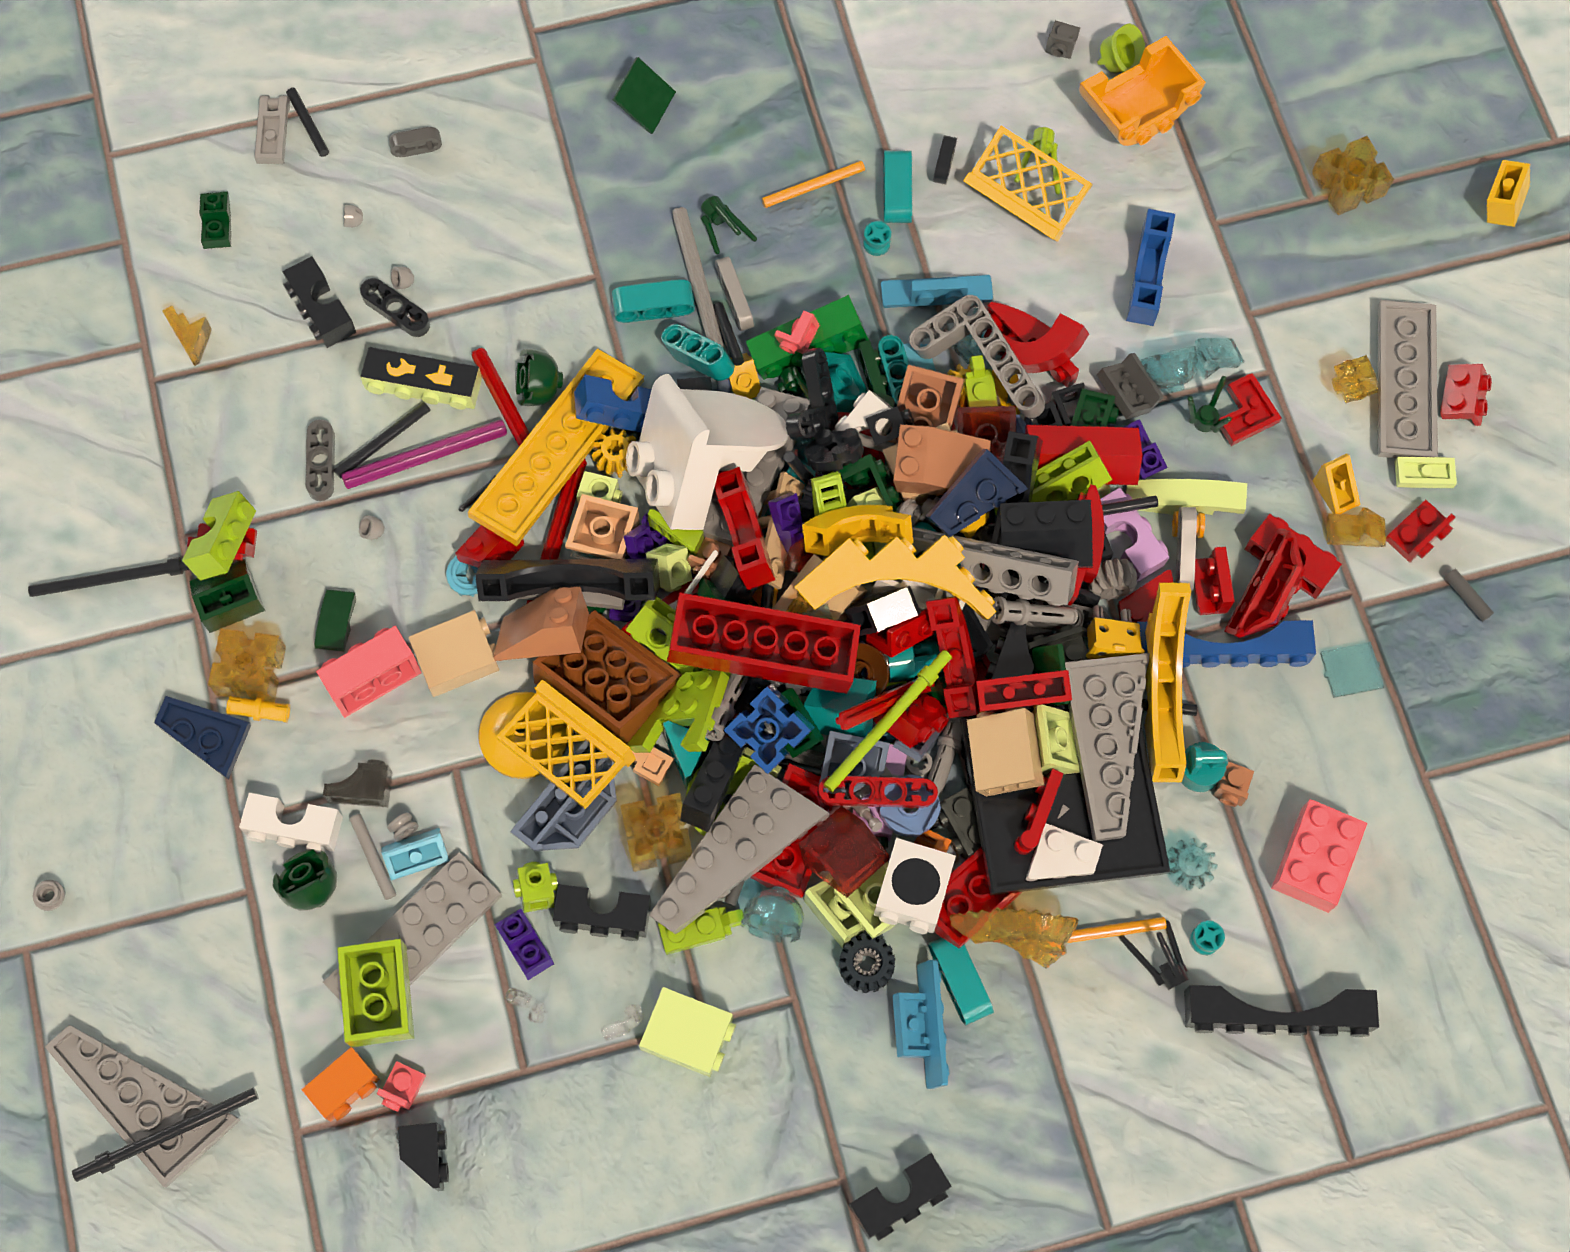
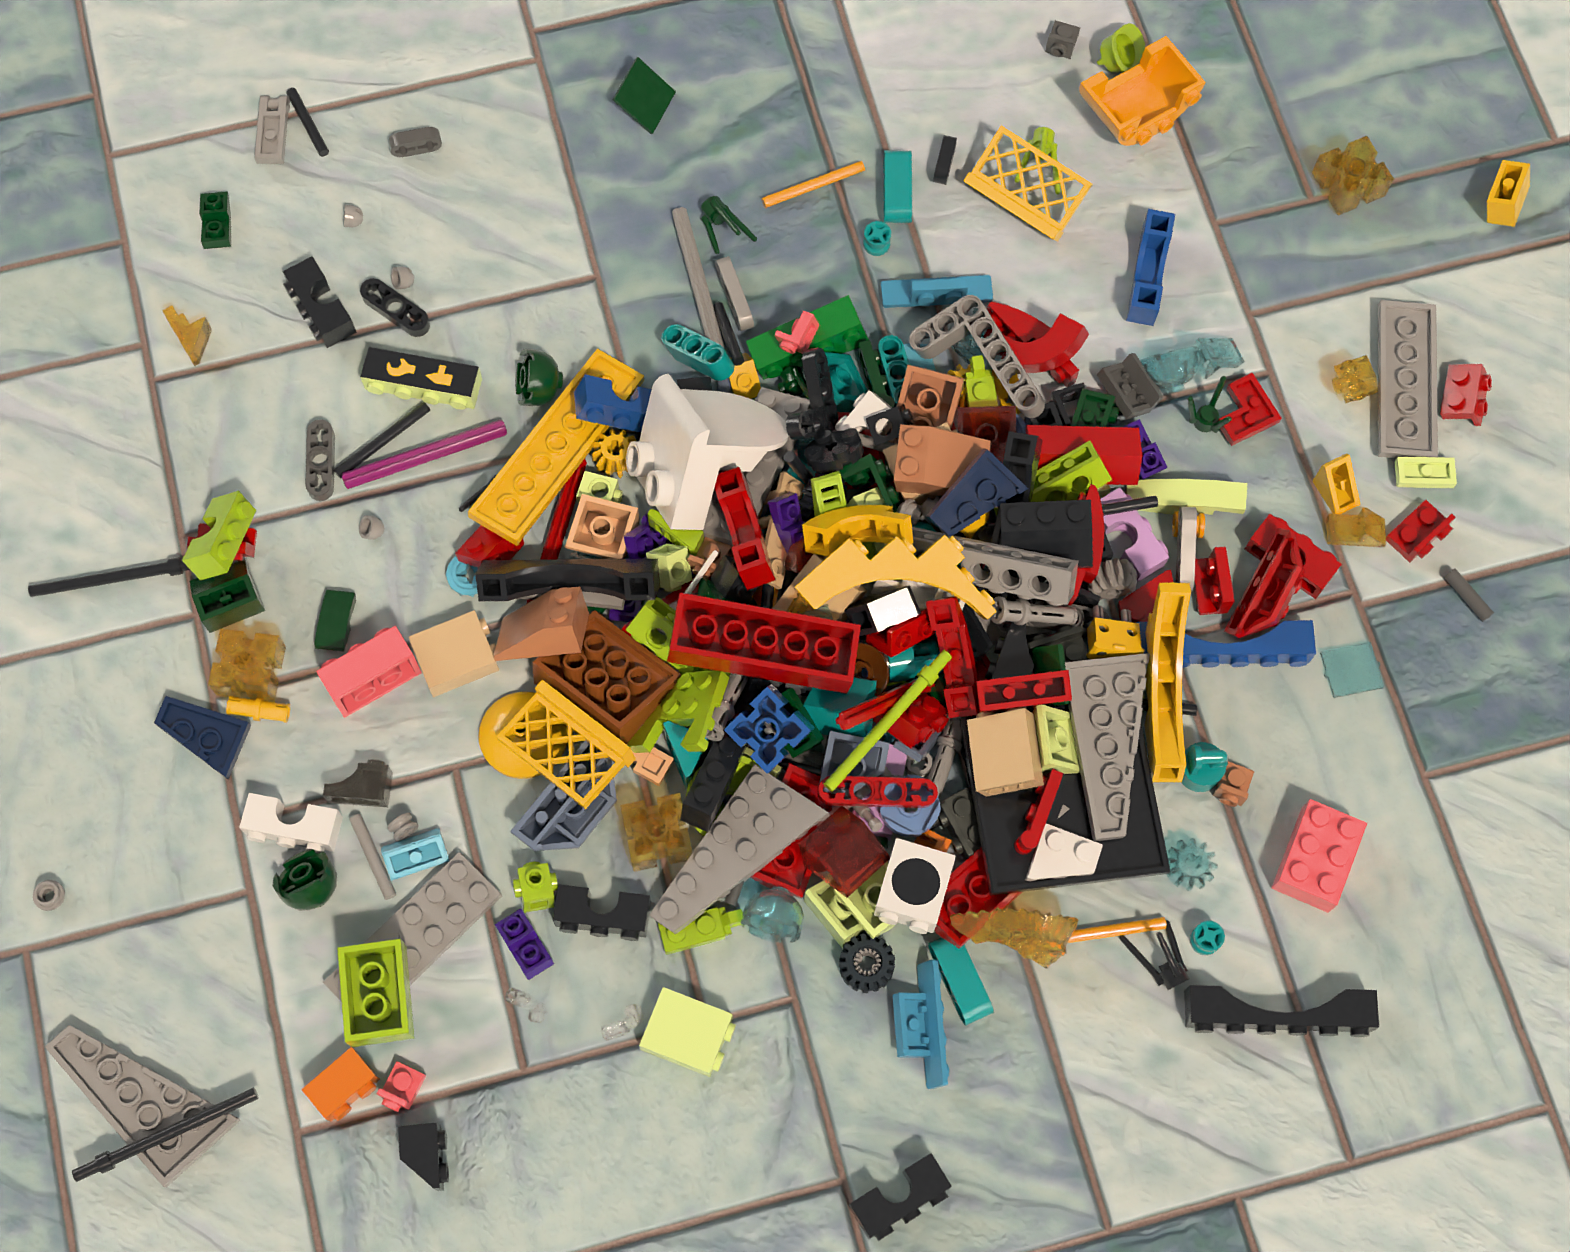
red axle [472,348,530,446] -> none
teal beam [612,279,695,323] -> none

